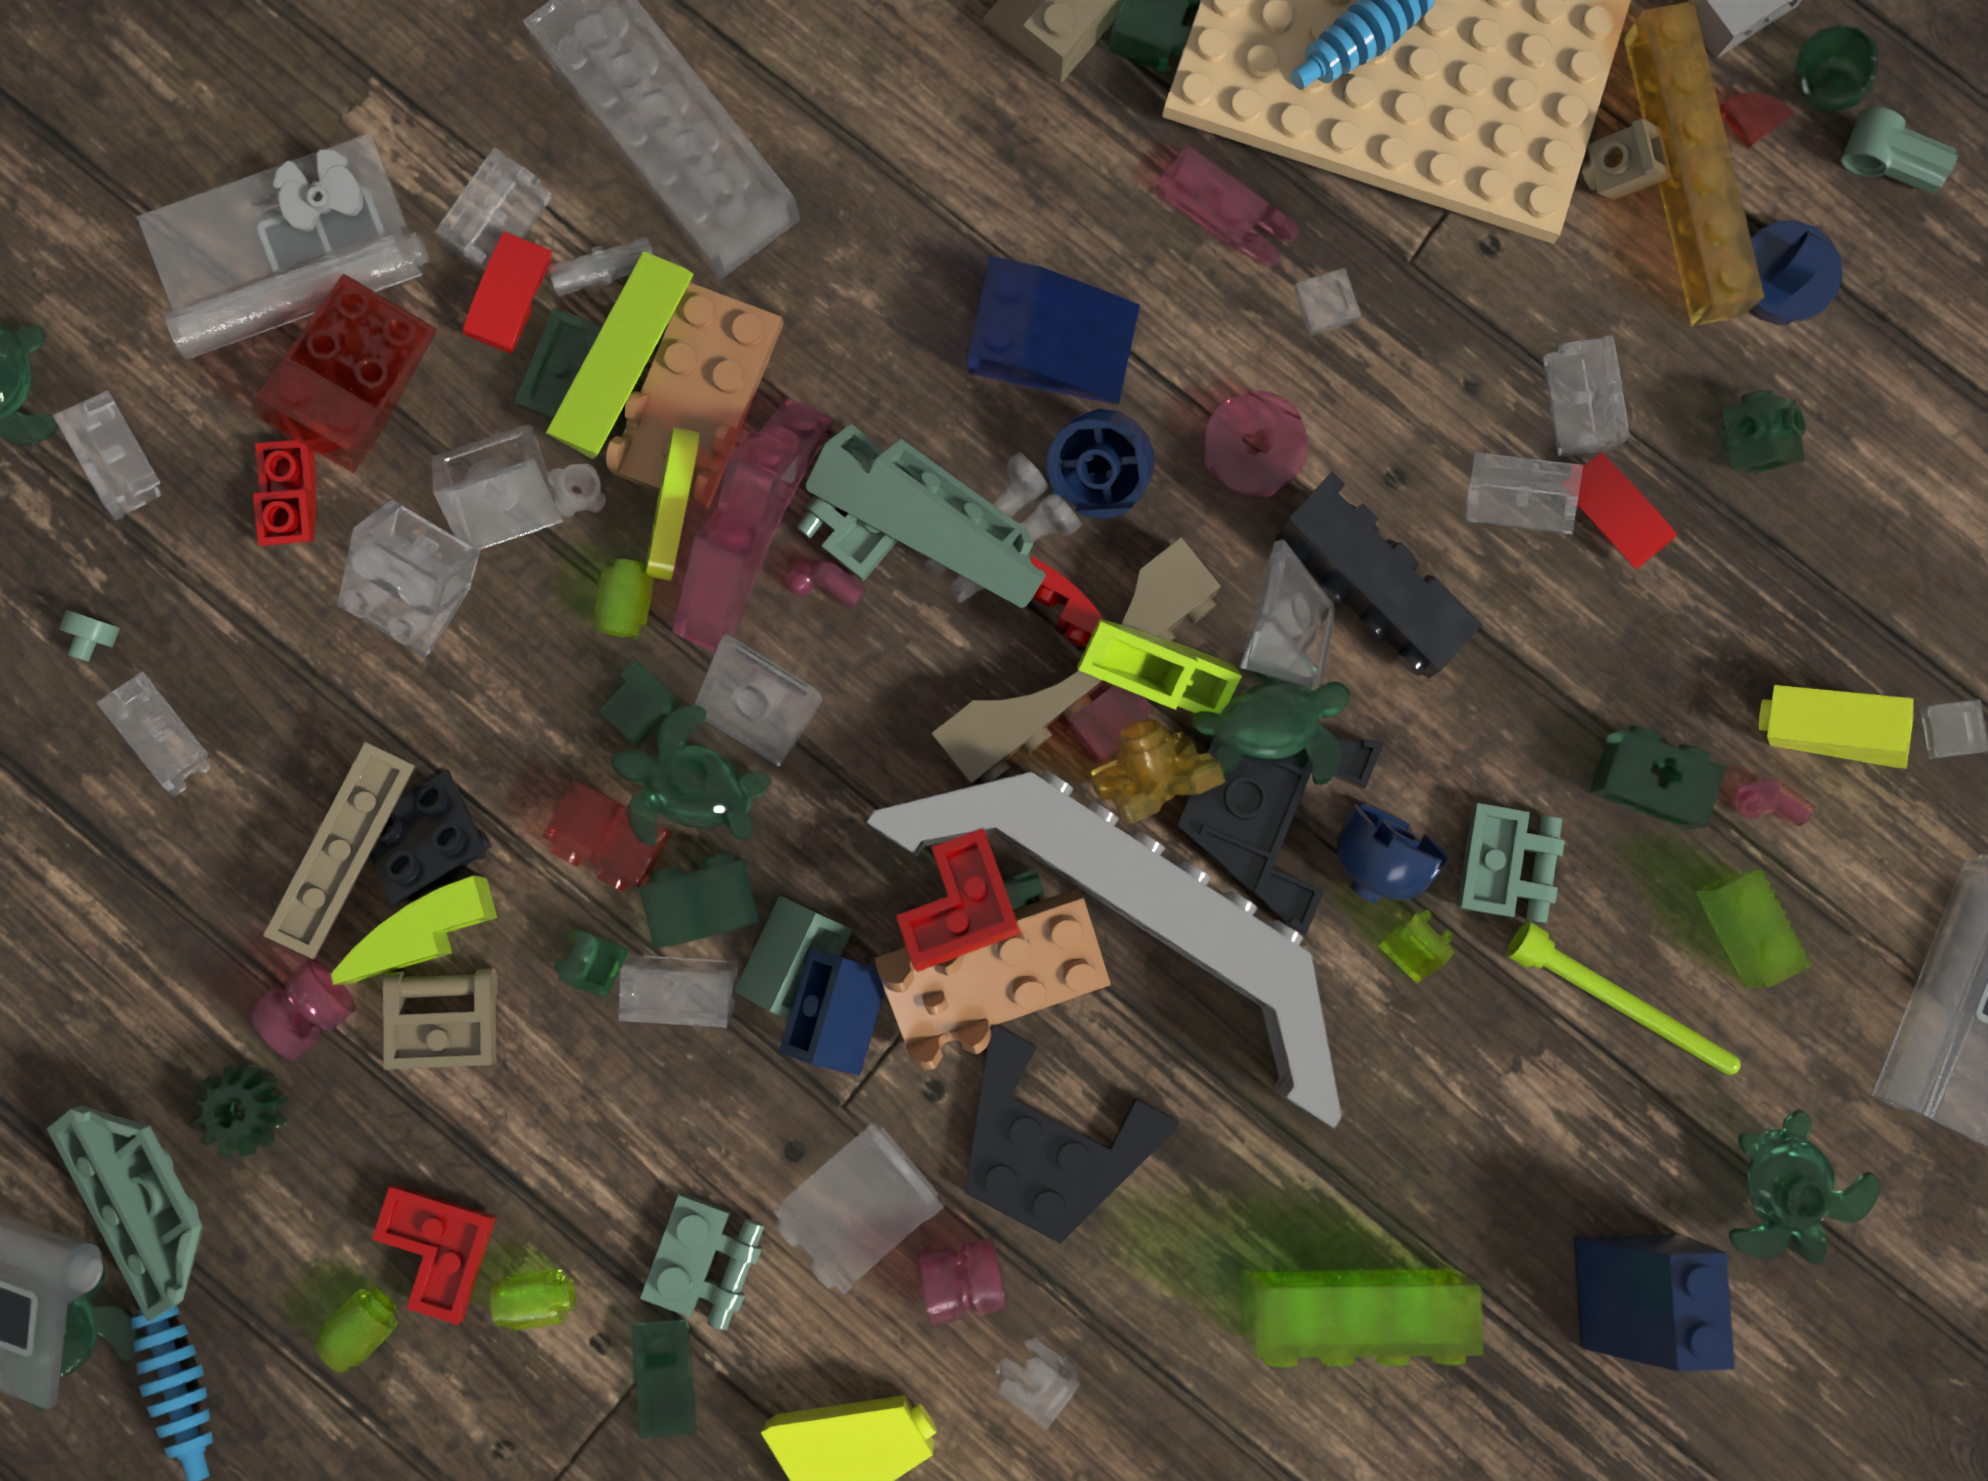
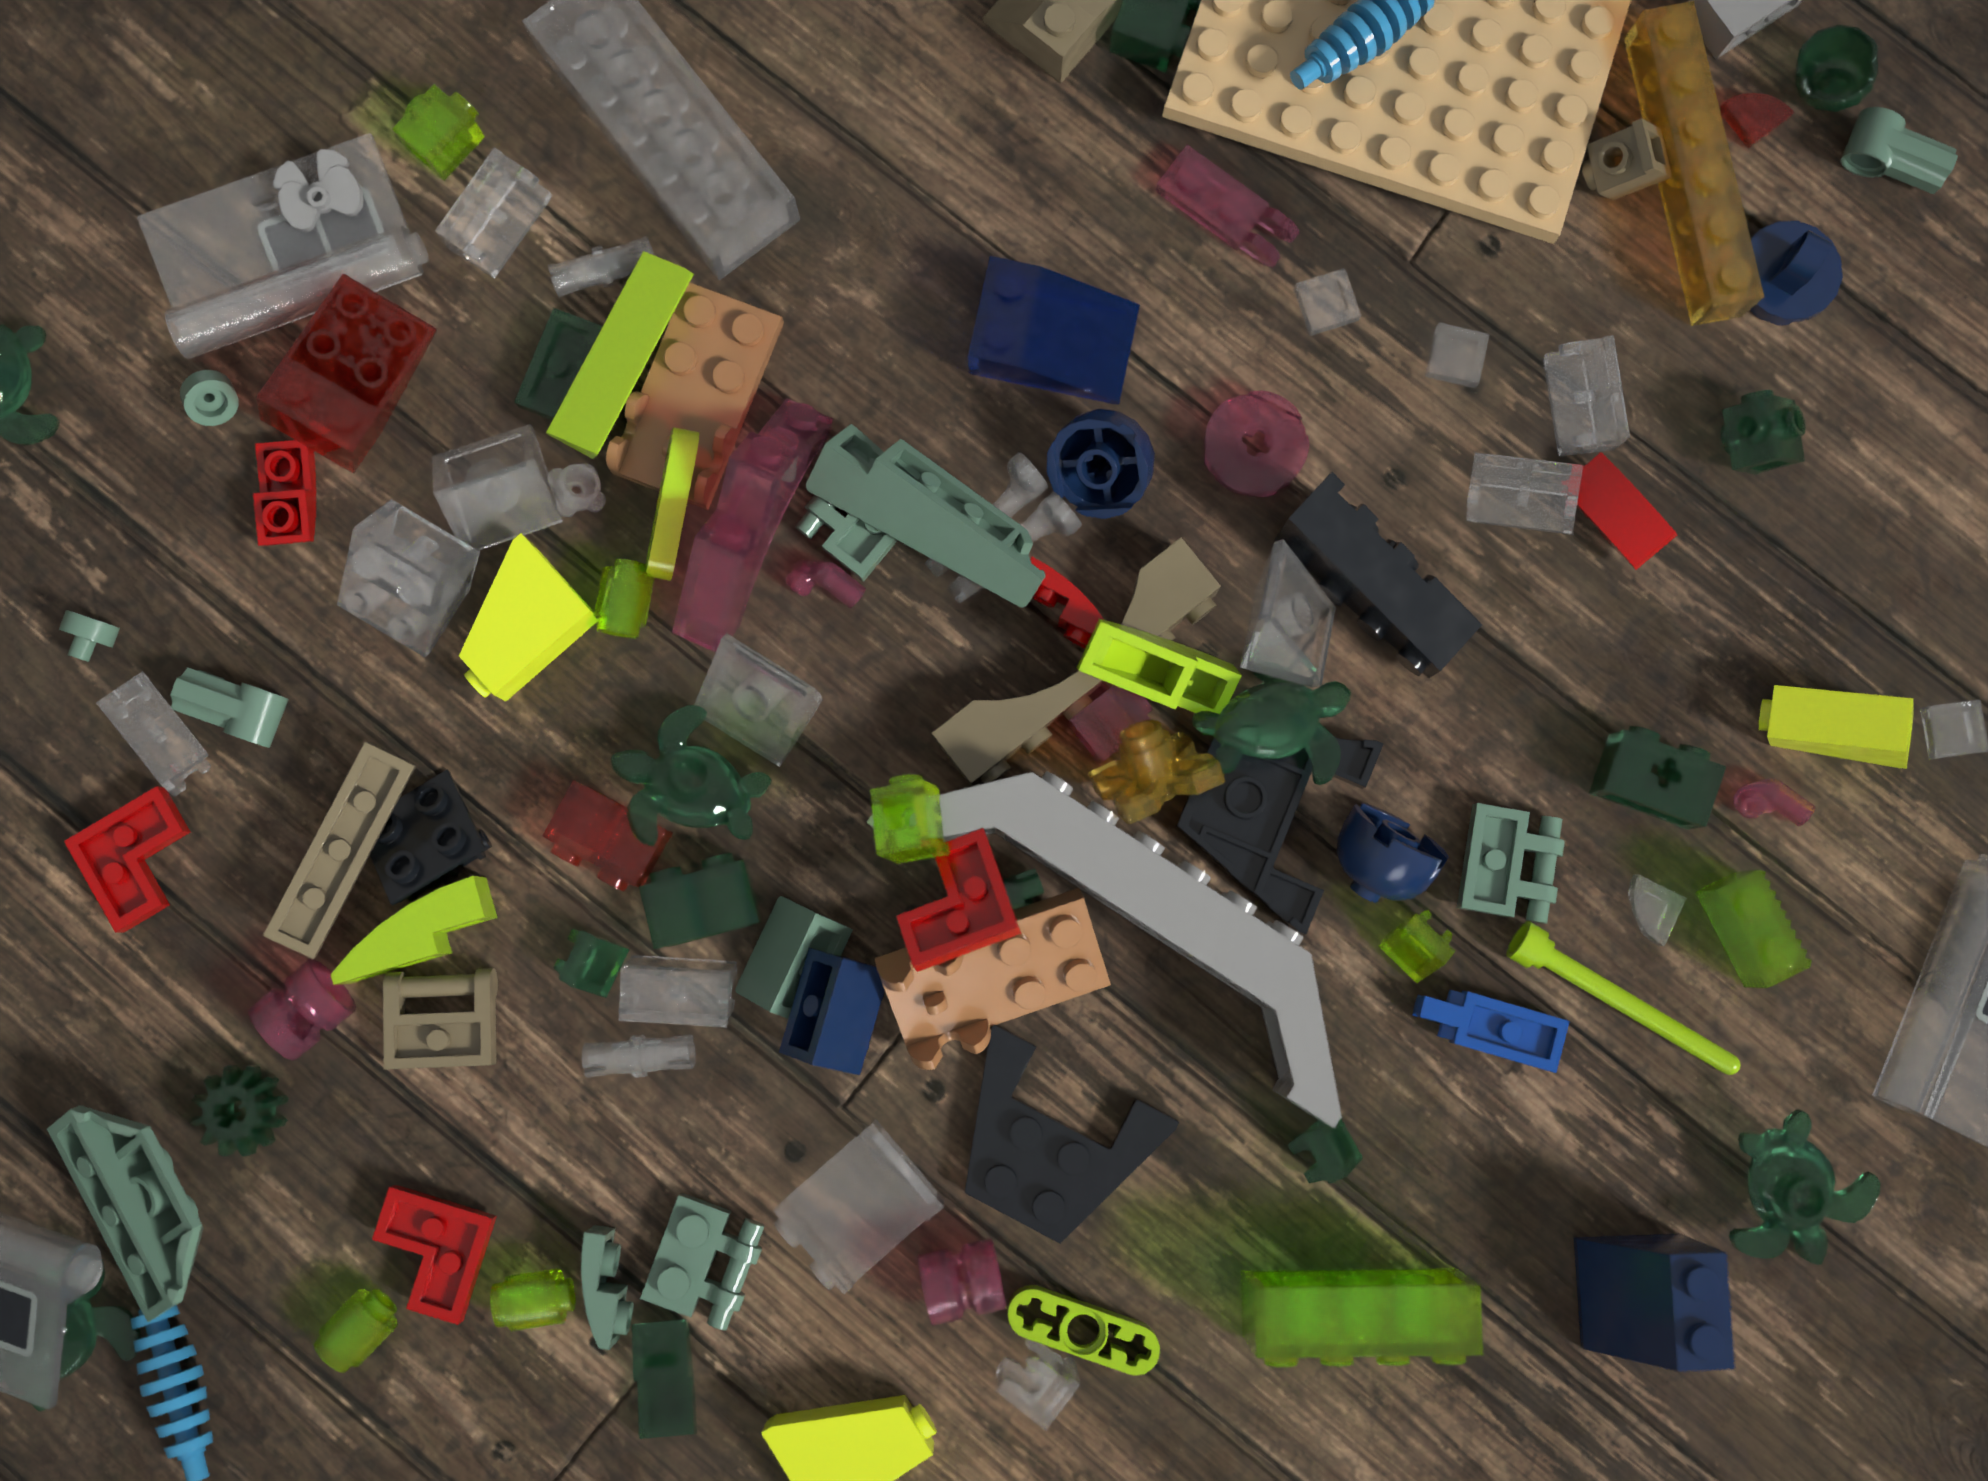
clear hinge [53,391,161,521] -> none
red slope [463,231,552,354] -> none
clear green panel [601,659,681,747] -> none
none -> red plate [64,786,191,933]
none -> sand green piece [170,667,289,748]
none -> sand green tile [180,370,239,426]
none -> clear neon green brick [392,84,485,181]
none -> neon yellow slope [459,533,600,701]
none -> sand green slope [581,1225,633,1350]
none -> clear pin [582,1034,696,1078]
none -> clear neon green brick [870,774,949,864]
none -> lime beam [1008,1285,1160,1375]
none -> clear green tile [1288,1118,1363,1184]
none -> blue hinge [1412,990,1570,1073]
none -> clear tile [1425,323,1490,388]
none -> clear tile [1628,874,1687,946]

